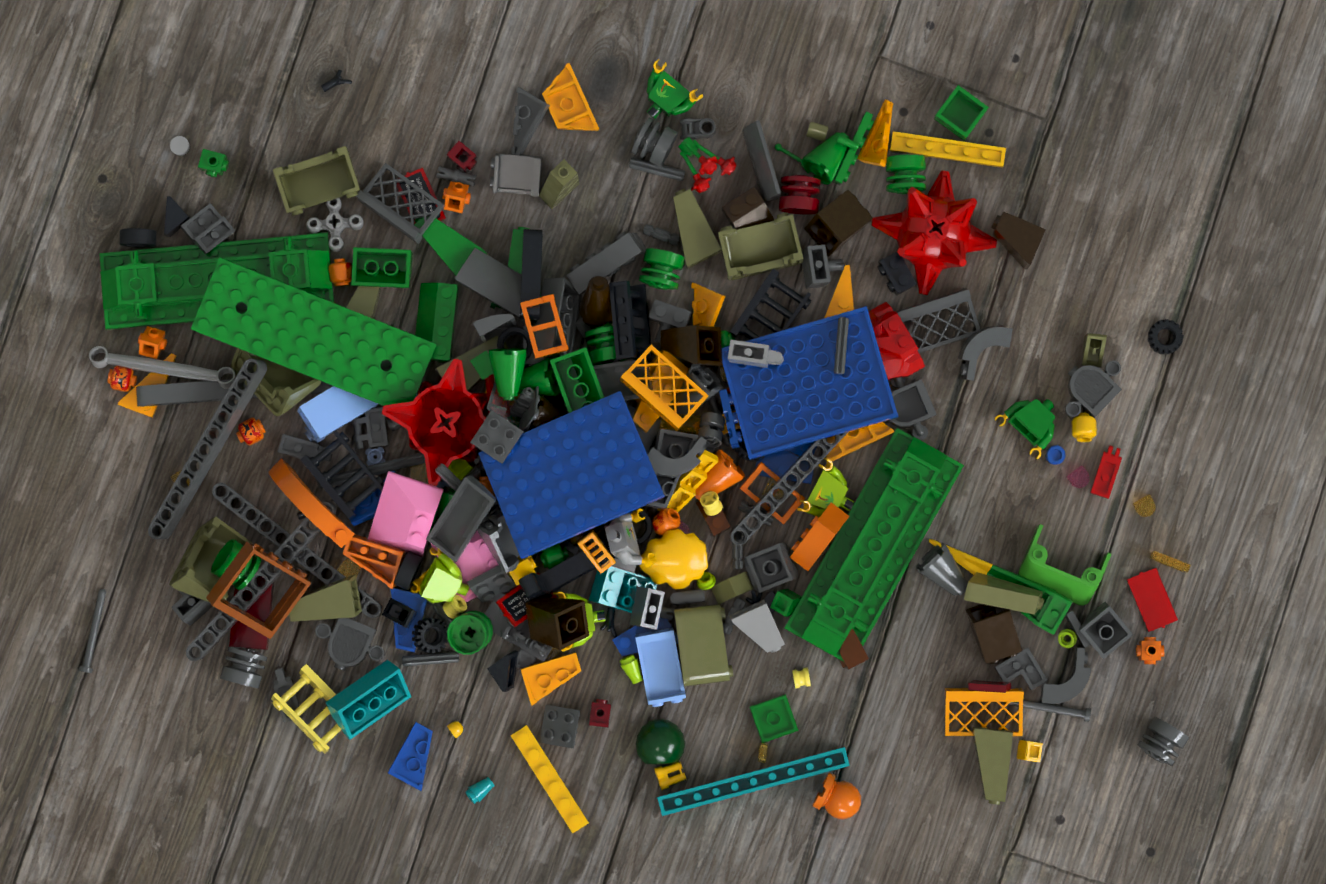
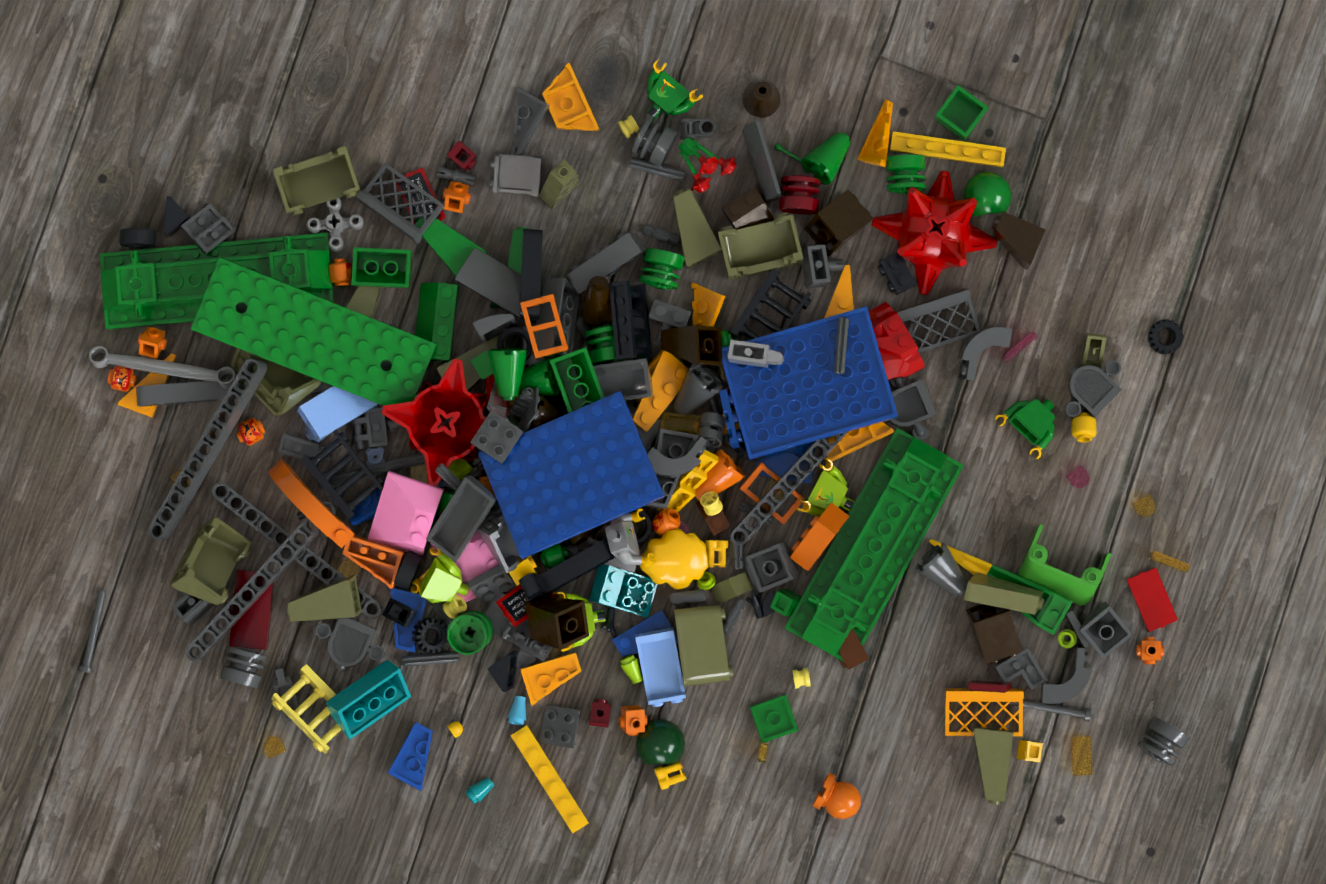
light grey tile [170,136,190,156] -> none
green brick [198,149,229,177] -> none
dark orange window [206,541,311,639] -> none
green wheel [211,539,261,590] -> none
black bar [321,70,352,92] -> none
light orange slope [577,530,616,574] -> none
light orange fence [620,345,709,431] -> none
dark grey brick [629,587,674,630] -> none
teal brick [657,747,850,816] -> none
light grey slope [729,600,785,653] -> none
olive brick [806,122,829,142] -> none
green plate [833,111,874,186] -> none
blue tile [1045,445,1066,465] -> none
red hinge [1090,445,1122,499] -> none
none -> clear yellow tile [264,737,287,759]
none -> medium azure cone [507,696,526,725]
none -> light yellow wheel [618,115,639,139]
none -> orange brick [618,705,647,736]
none -> yellow piece [705,540,728,567]
none -> dark brown cone [743,80,781,118]
none -> green cylinder [963,172,1012,217]
none -> clear pink tile [1003,331,1038,363]
none -> clear yellow tile [1070,736,1093,776]

